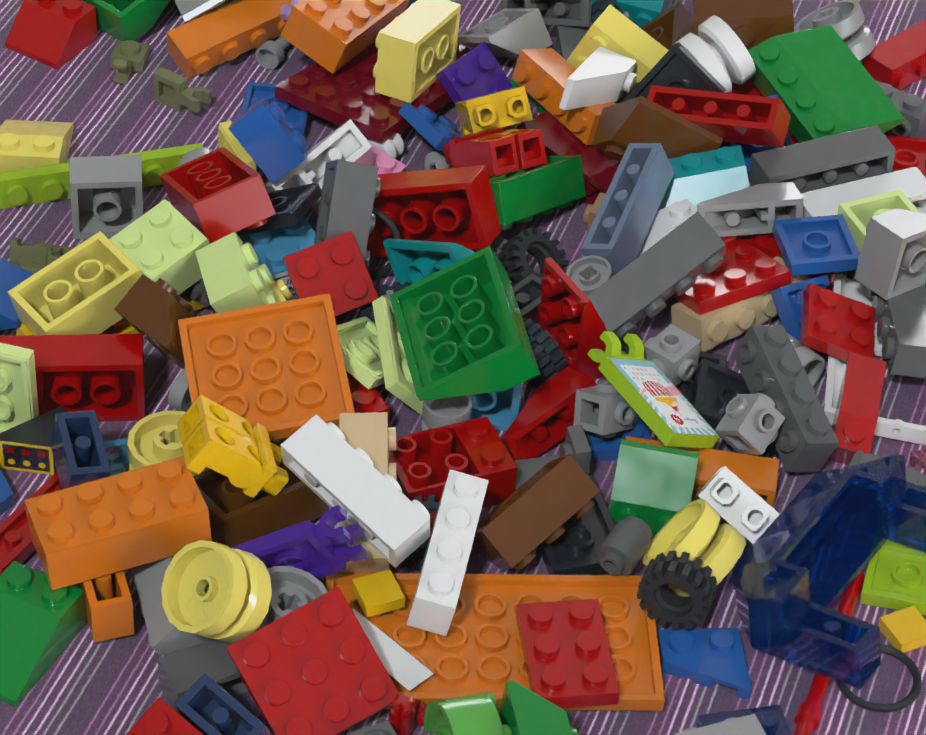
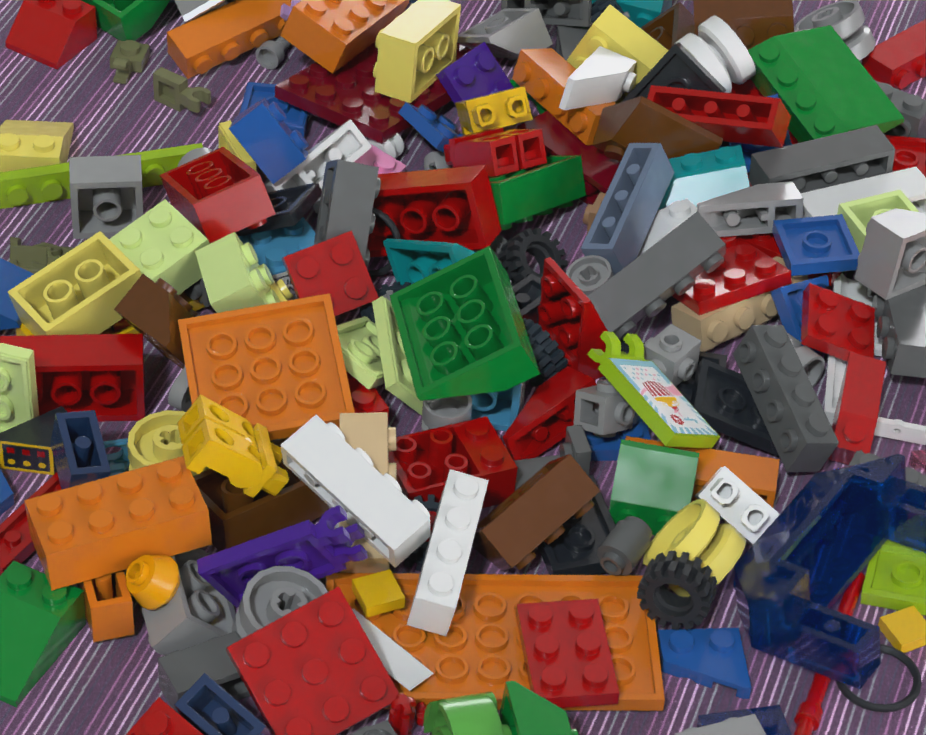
light yellow wheel [161,540,272,643] -> none
light grey brick [714,393,785,455] -> none
none -> light orange cone [126,555,180,610]

